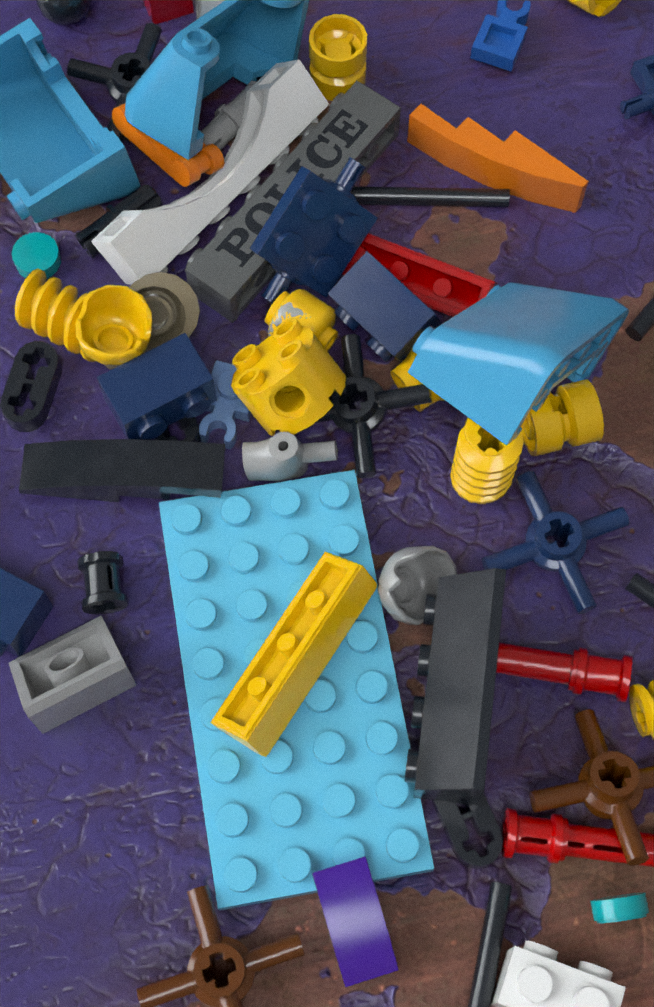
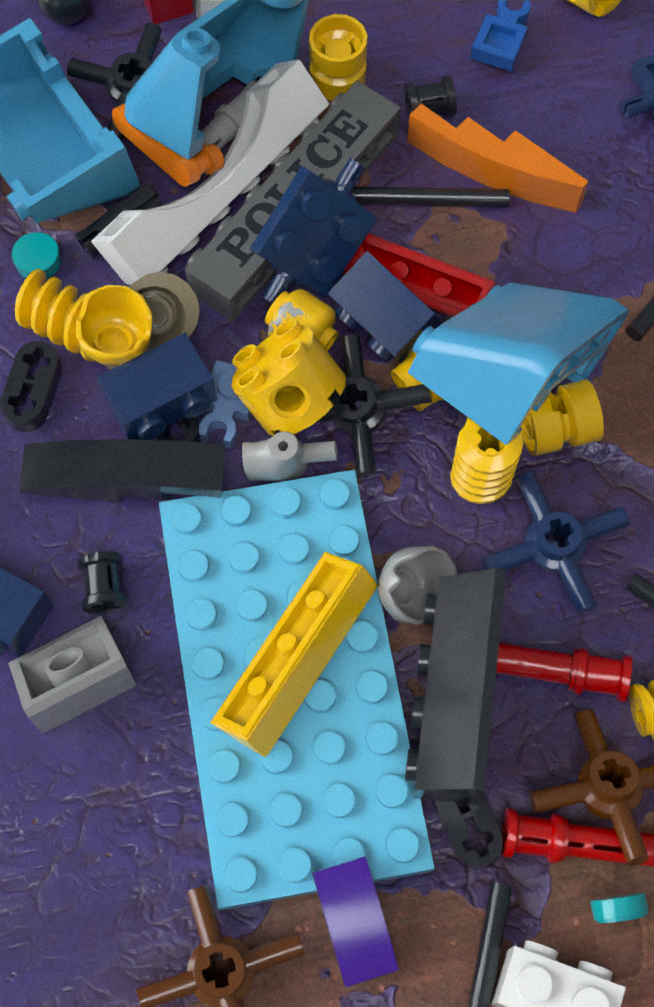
none -> black bush [404,75,457,117]

